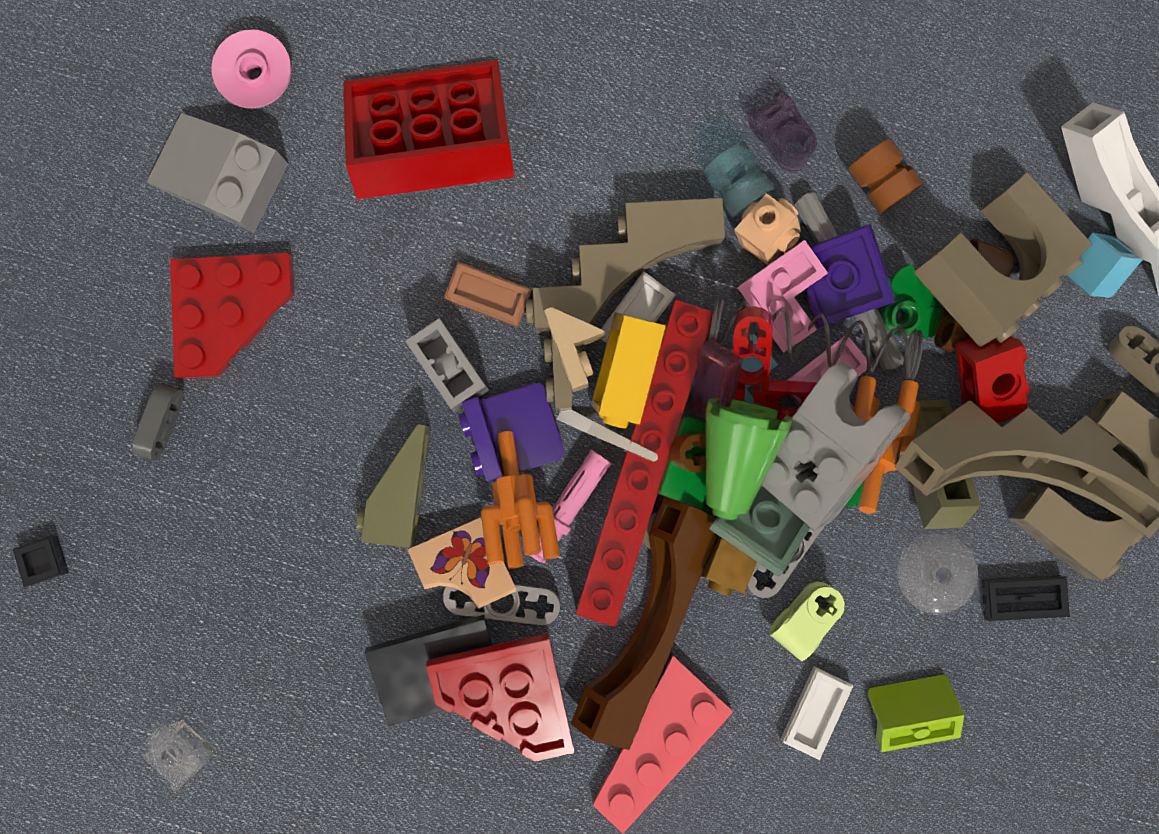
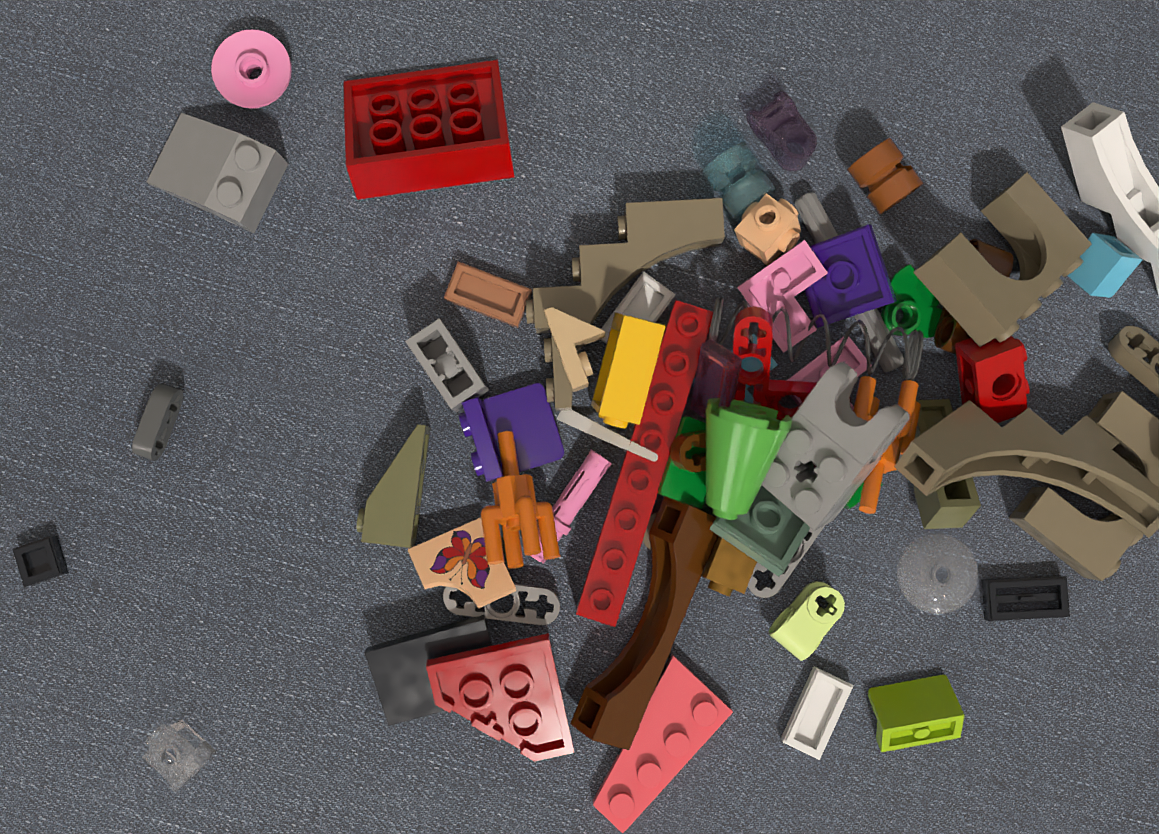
red plate [170,253,294,379] -> none

